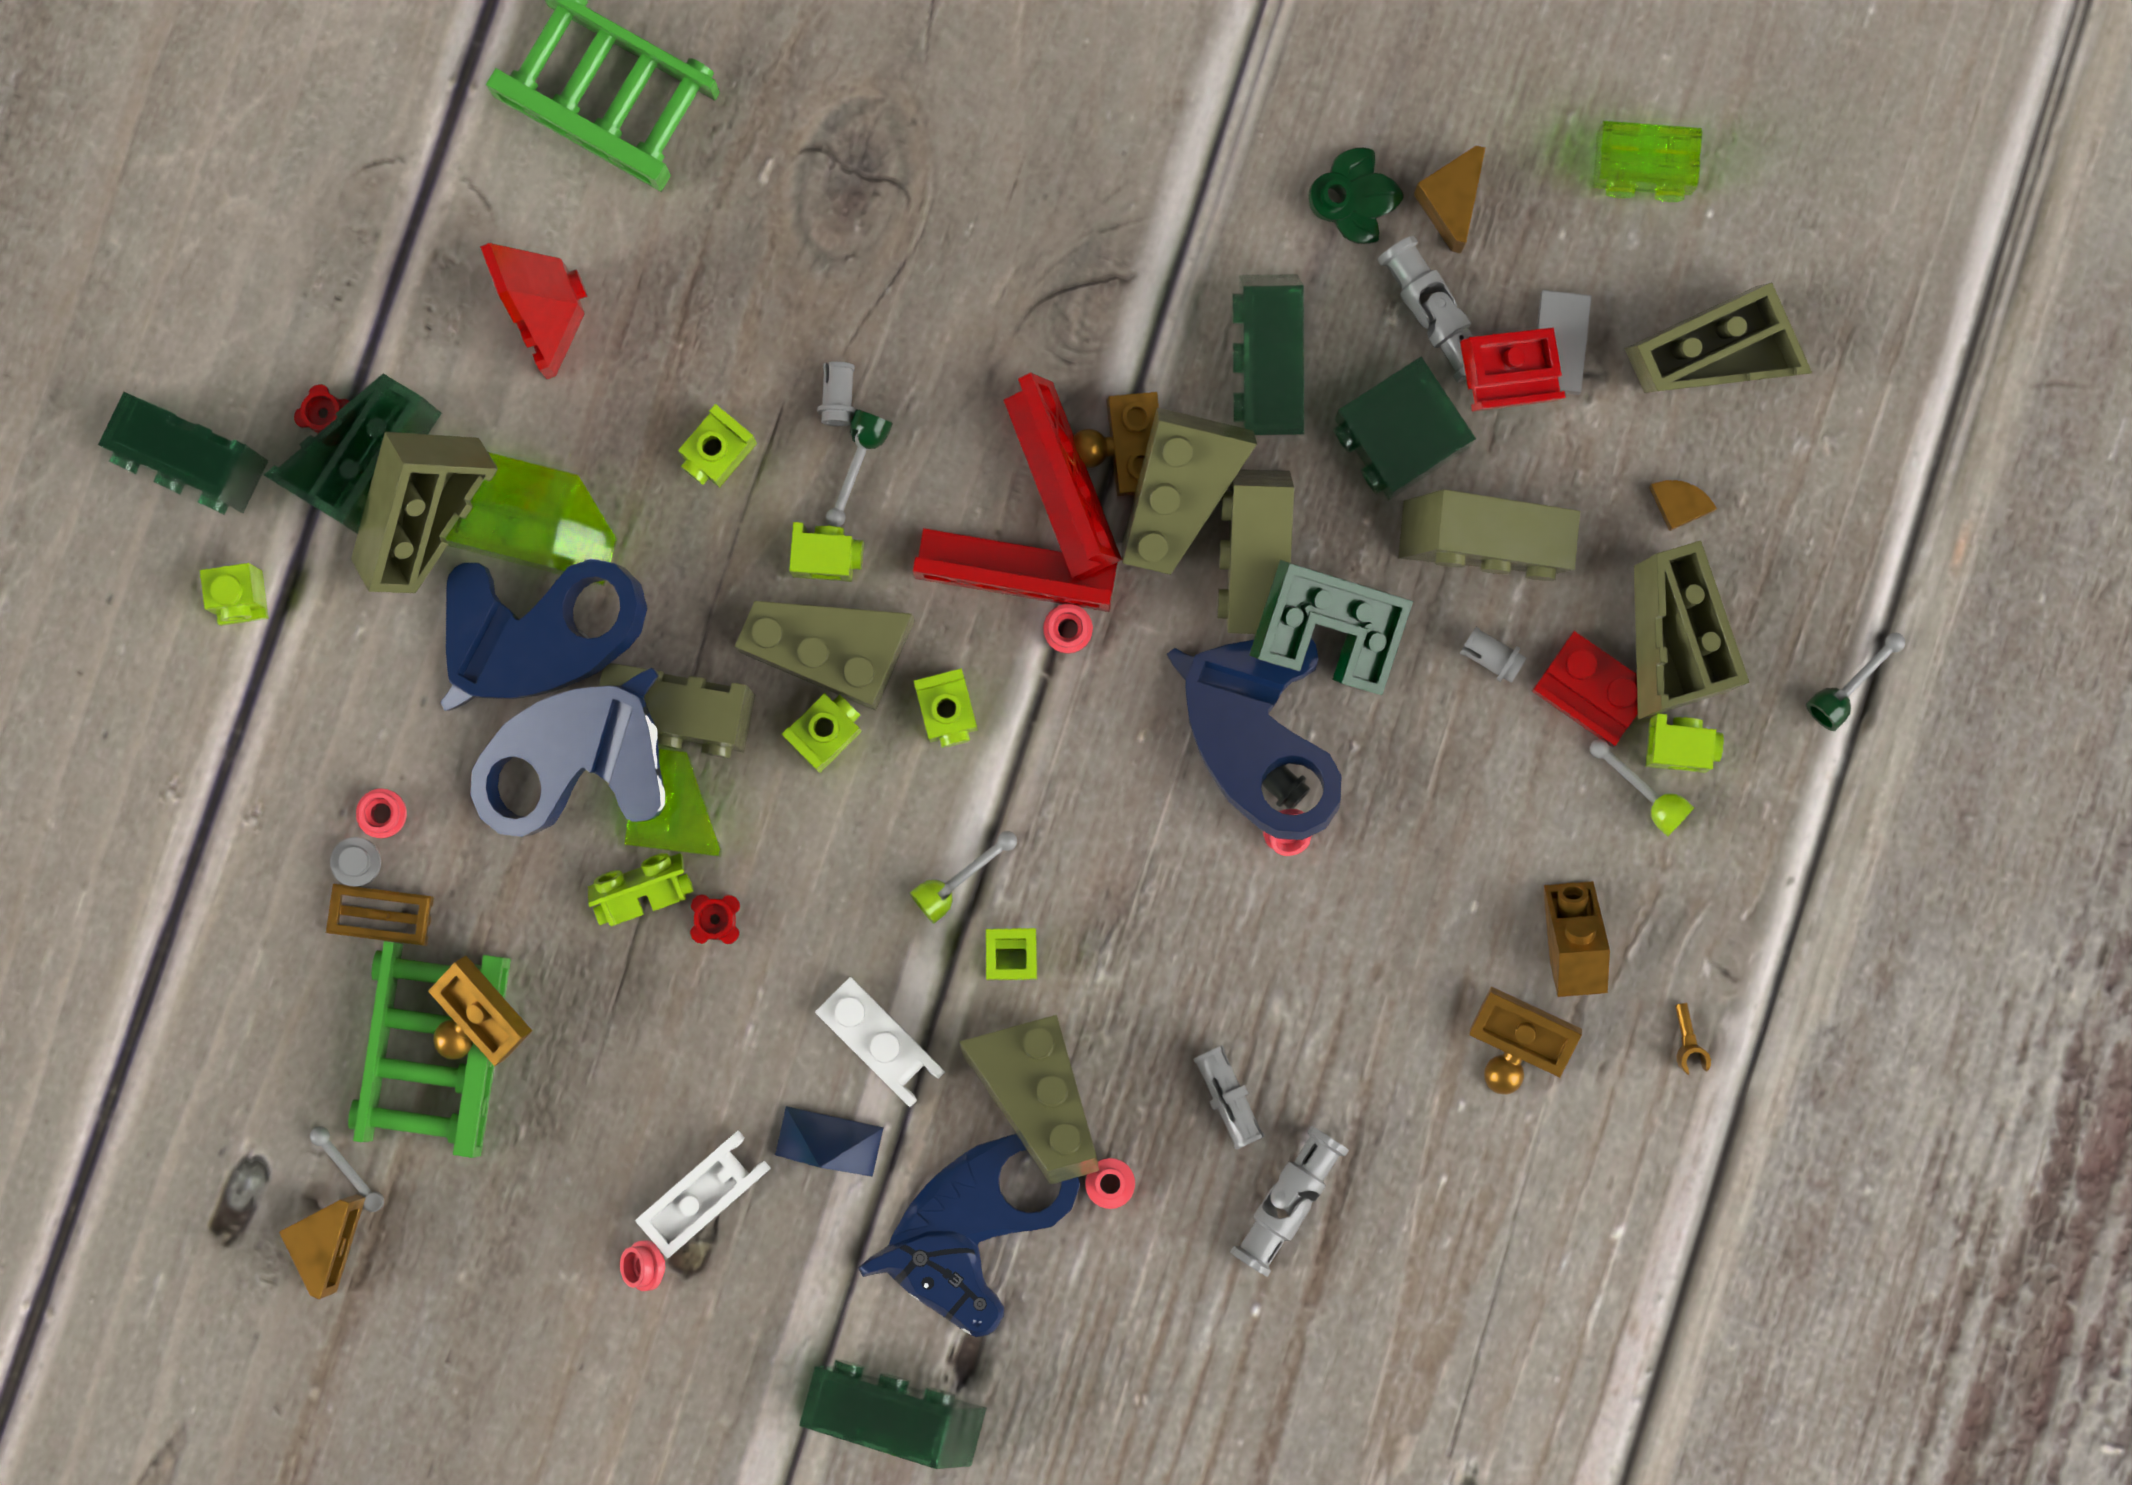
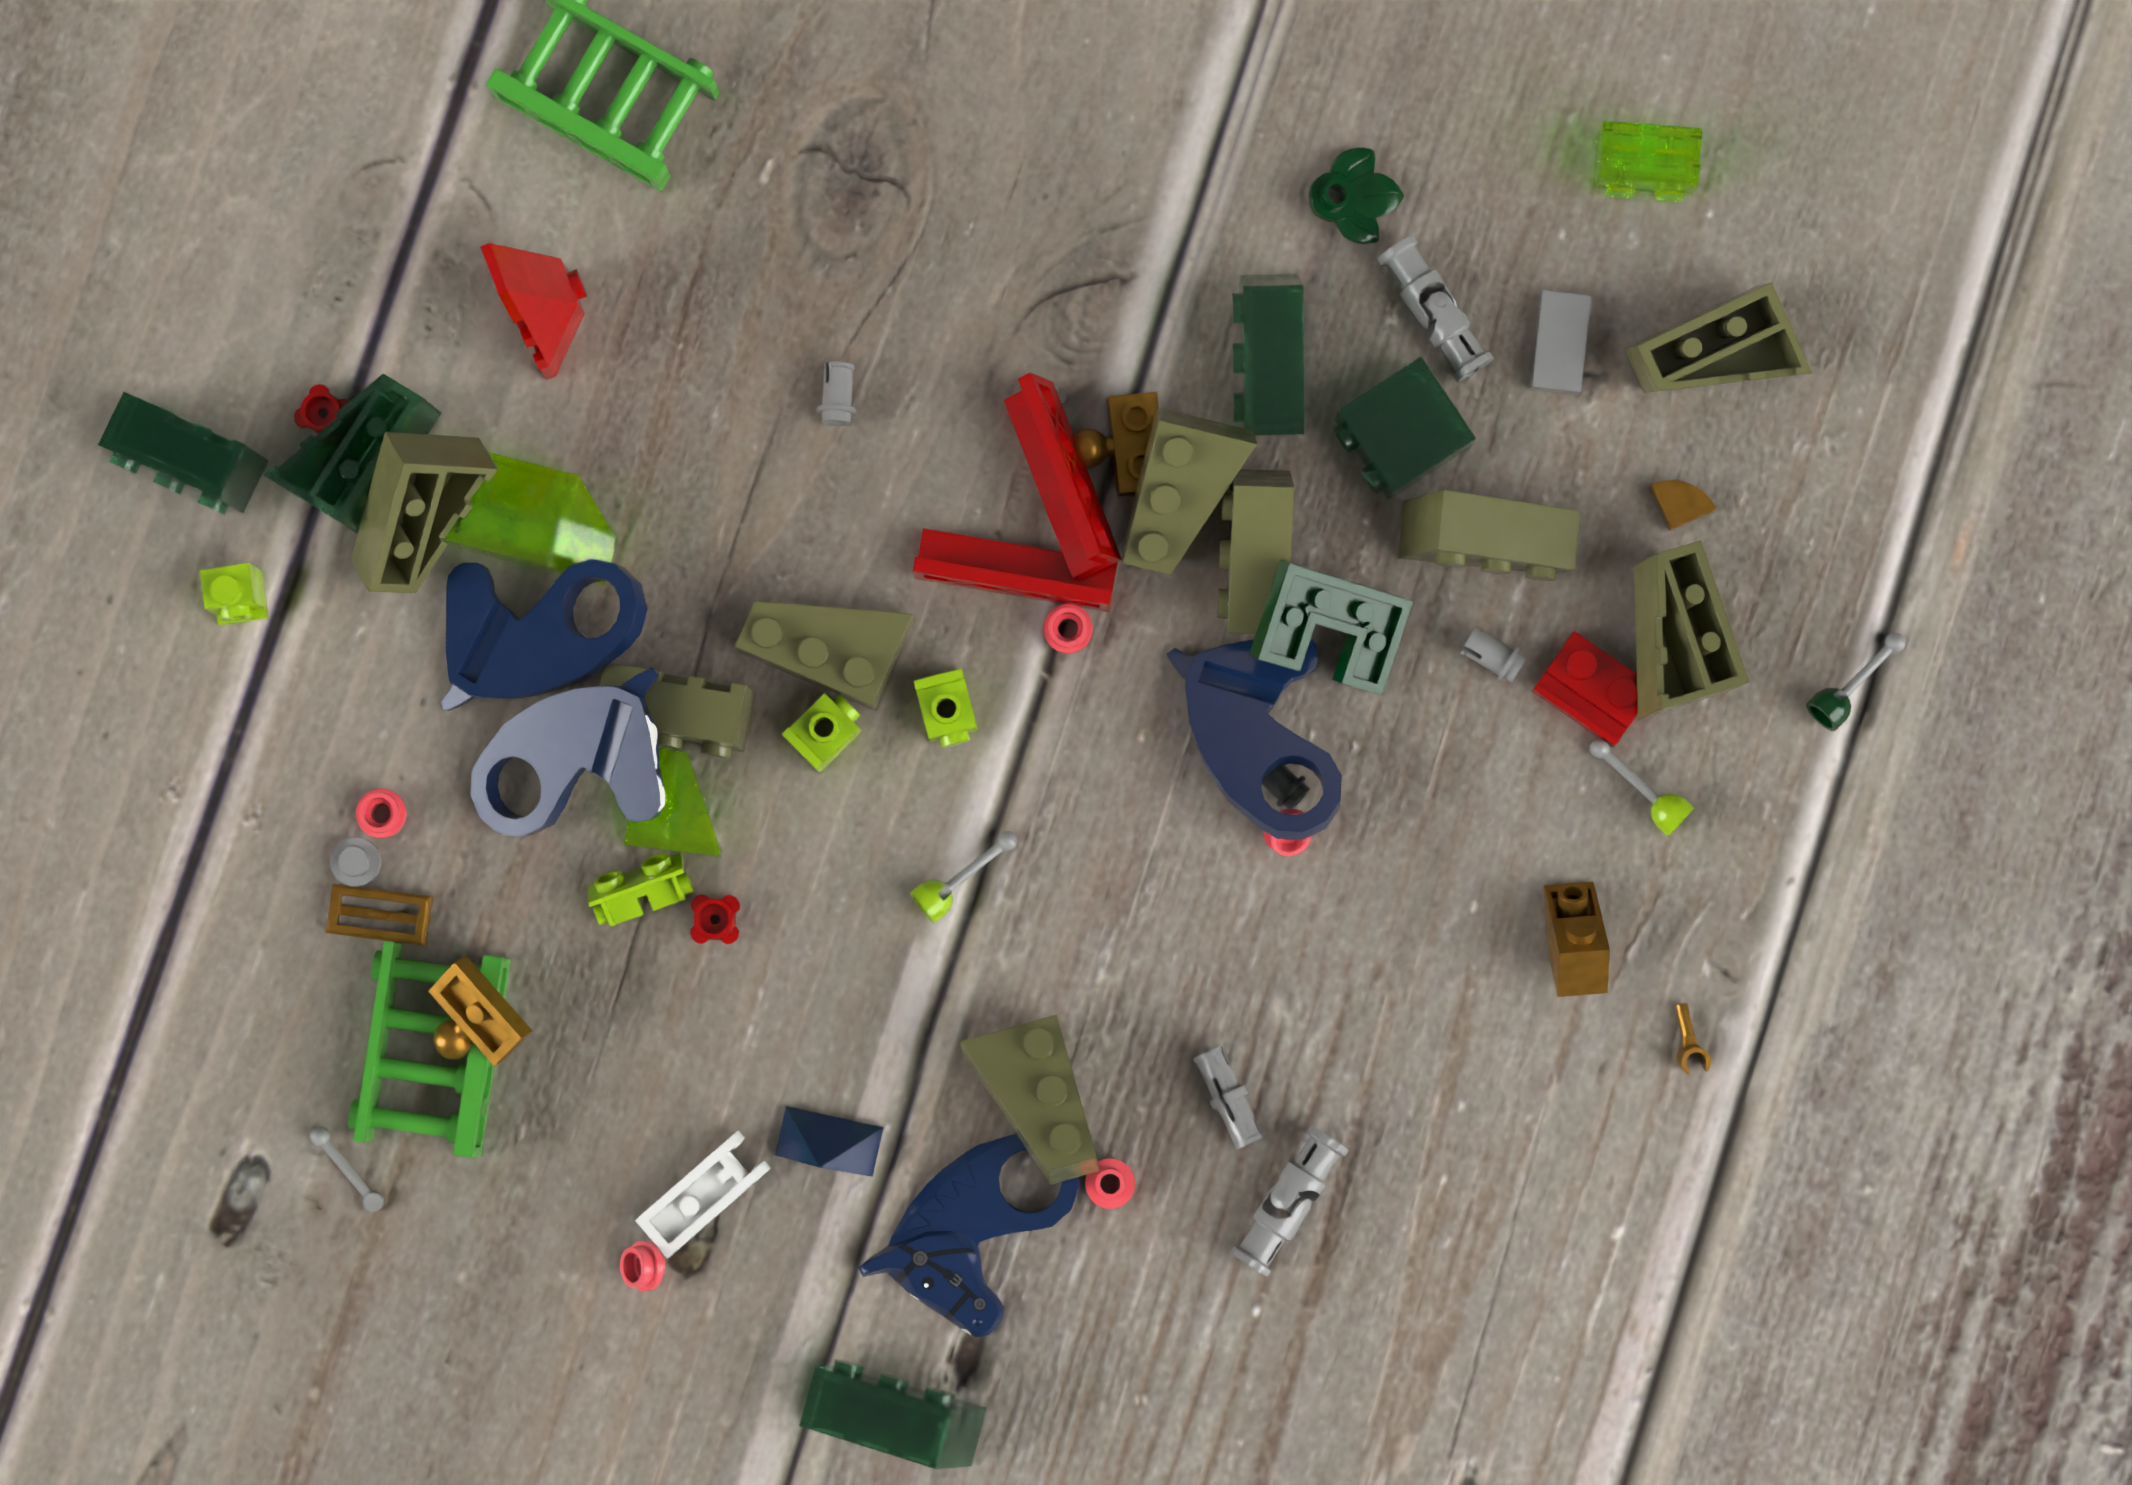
pearl gold slope [279,1194,366,1299] -> none
lime brick [678,404,757,488] -> none
lime brick [789,522,864,582] -> none
white hinge [815,977,945,1107] -> none
hinge [826,409,893,527] -> none
lime brick [986,928,1038,981] -> none
pearl gold slope [1414,146,1486,253] -> none
red plate [1460,327,1566,412] -> none
pearl gold plate [1469,986,1582,1095] -> none
lime brick [1645,713,1724,773] -> none

